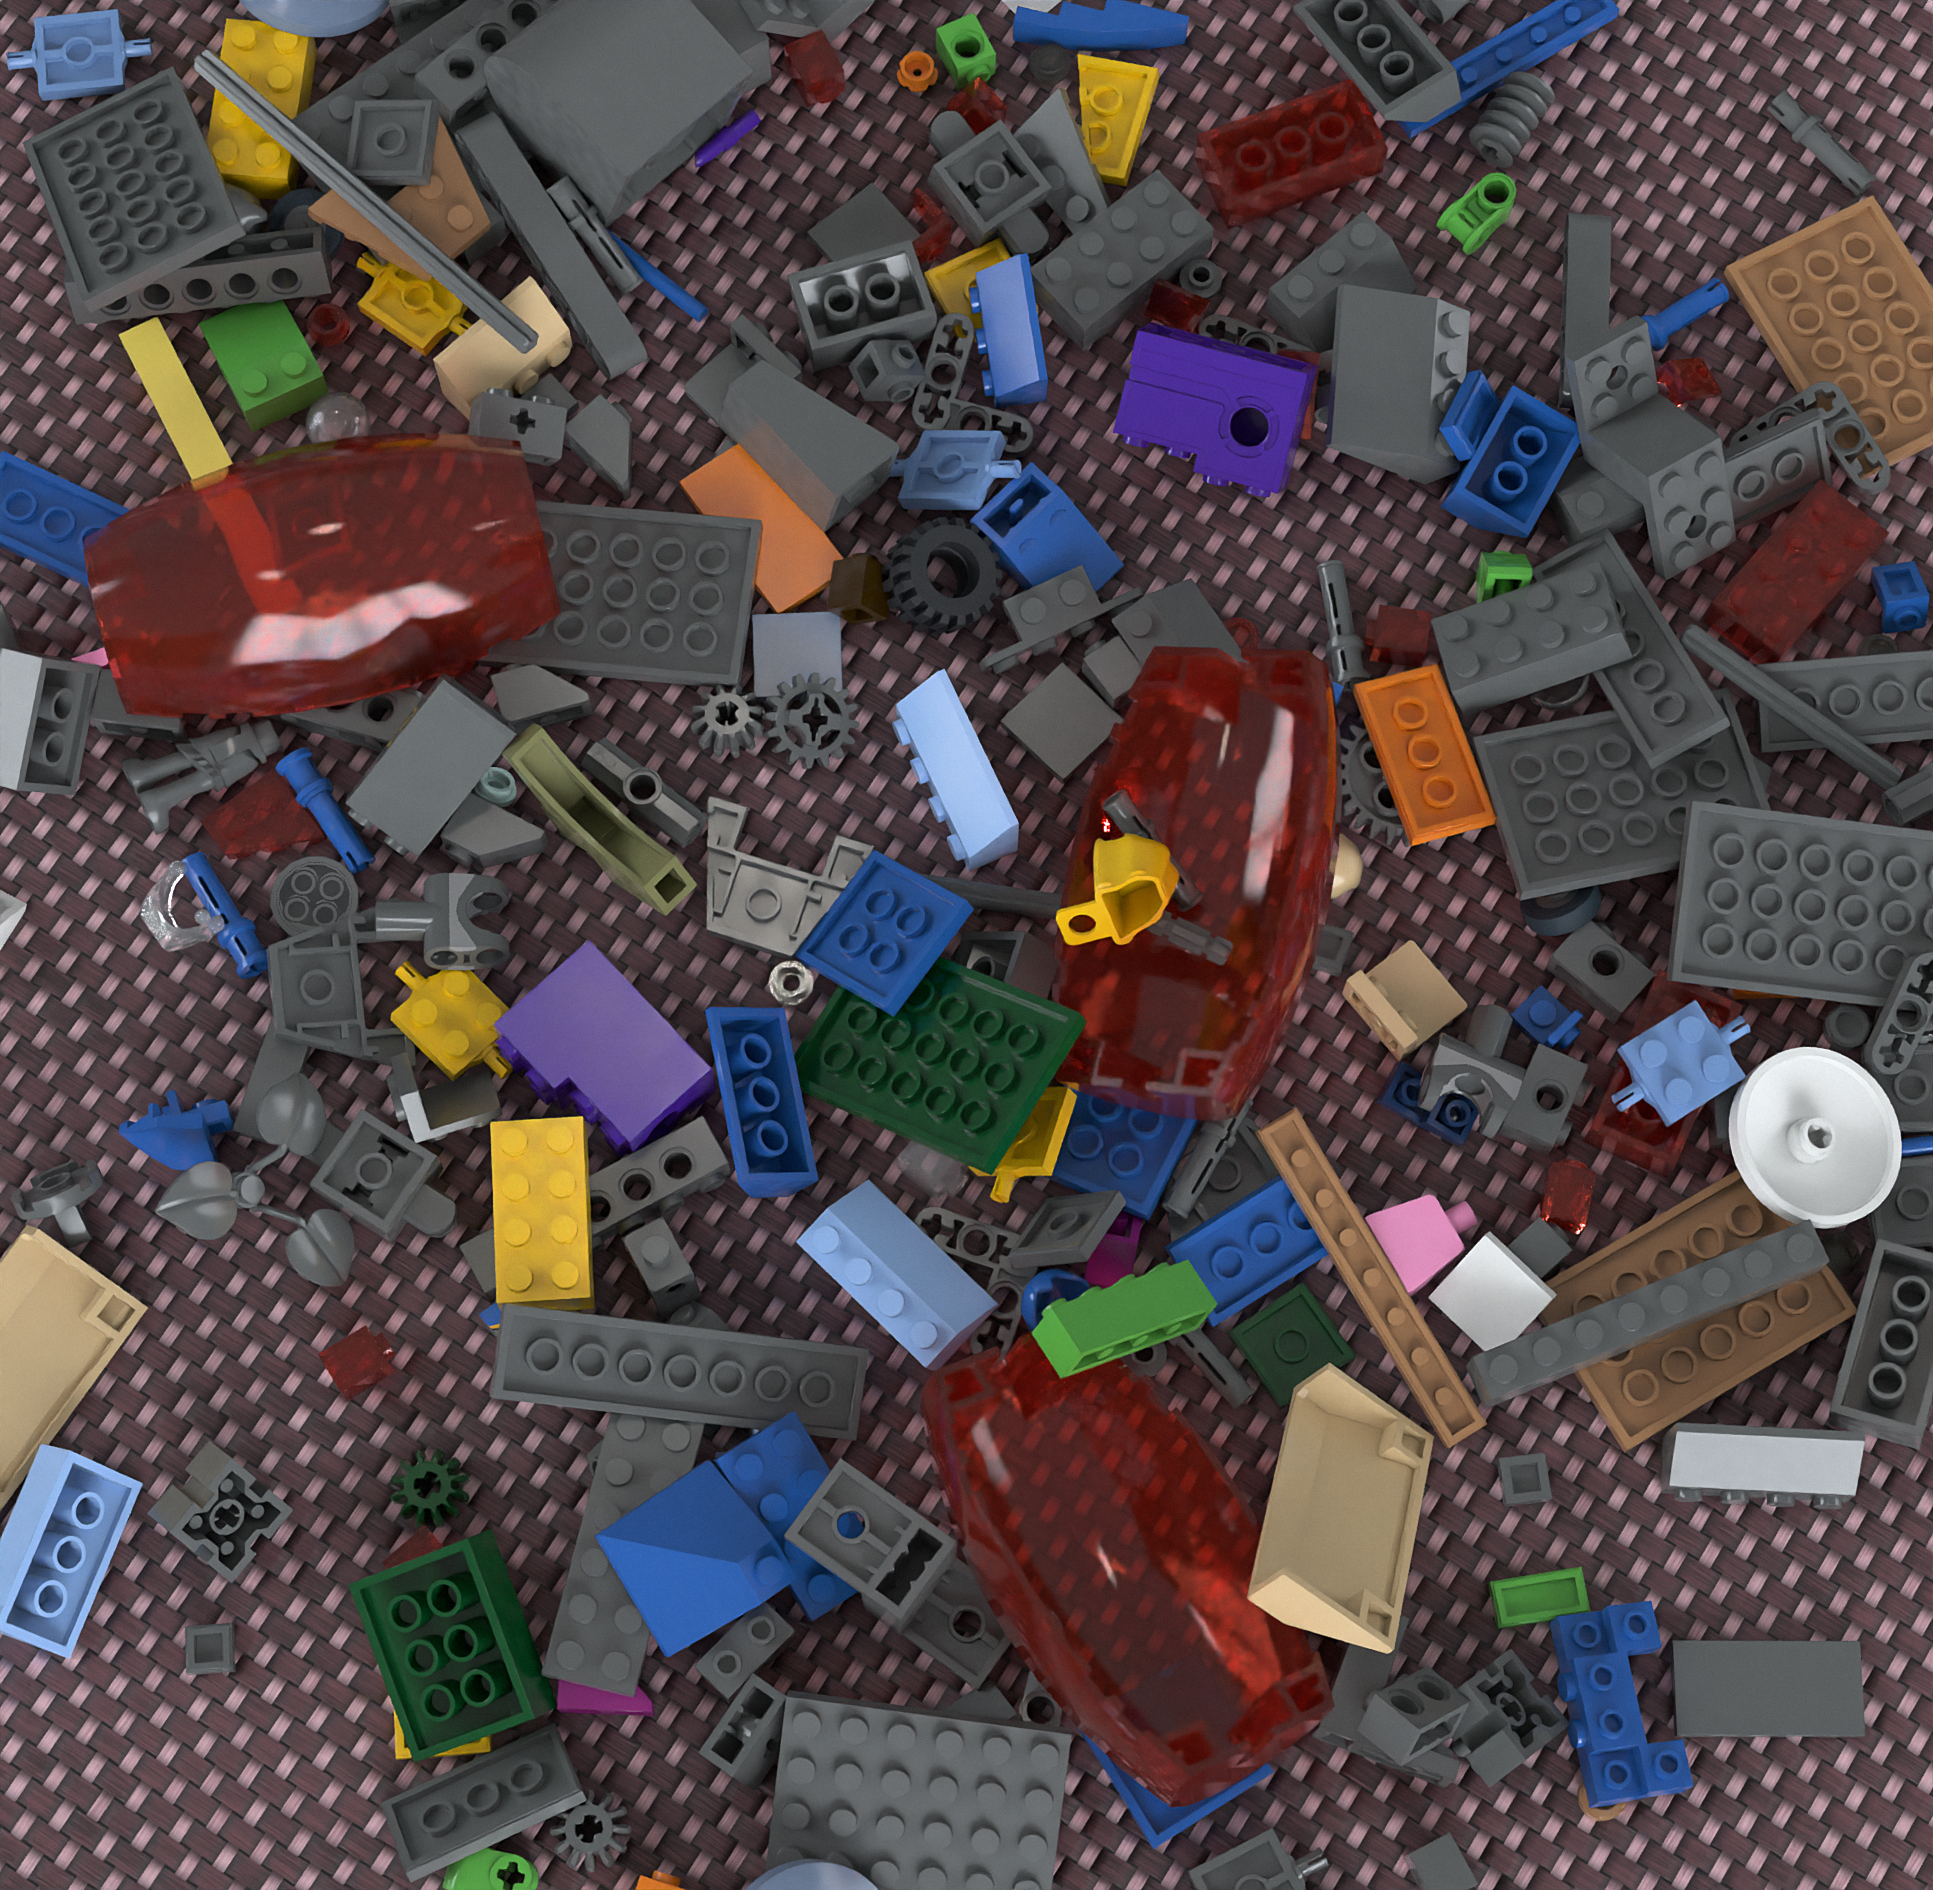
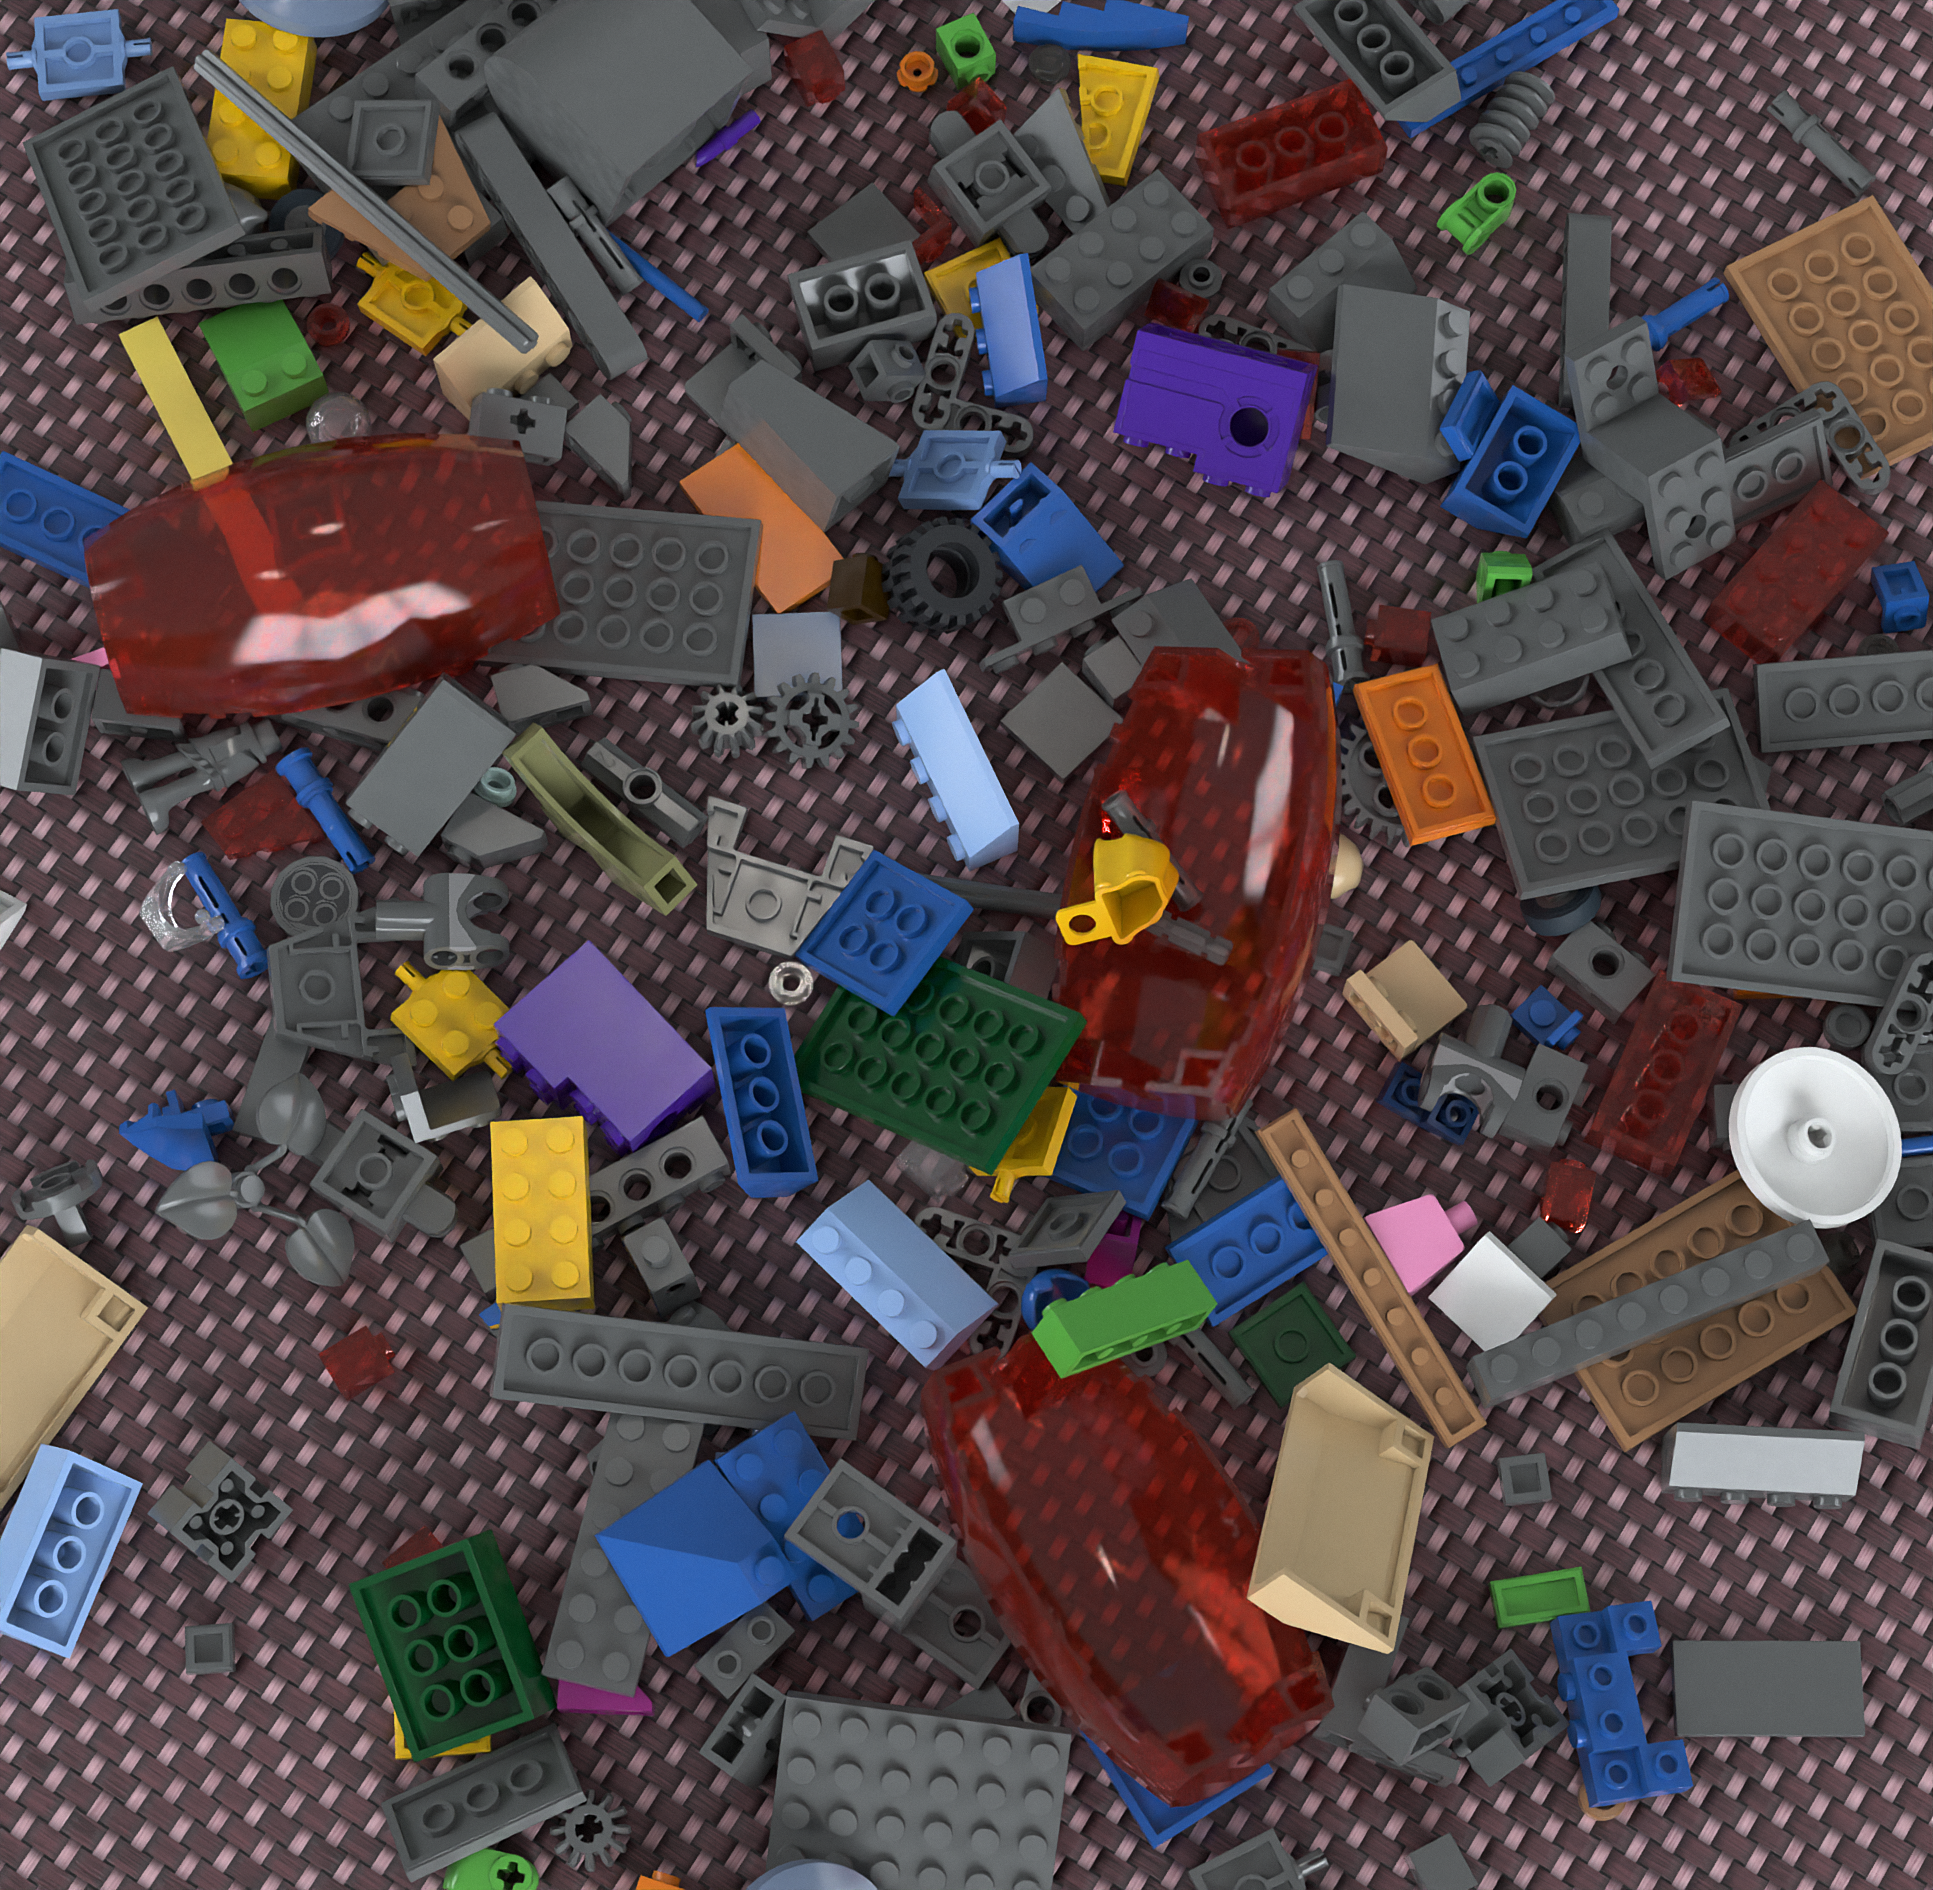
dark green gear [390,1449,470,1529] -> none
medium blue plate [1611,1000,1750,1127] -> none
dark grey axle [1679,624,1902,790] -> none

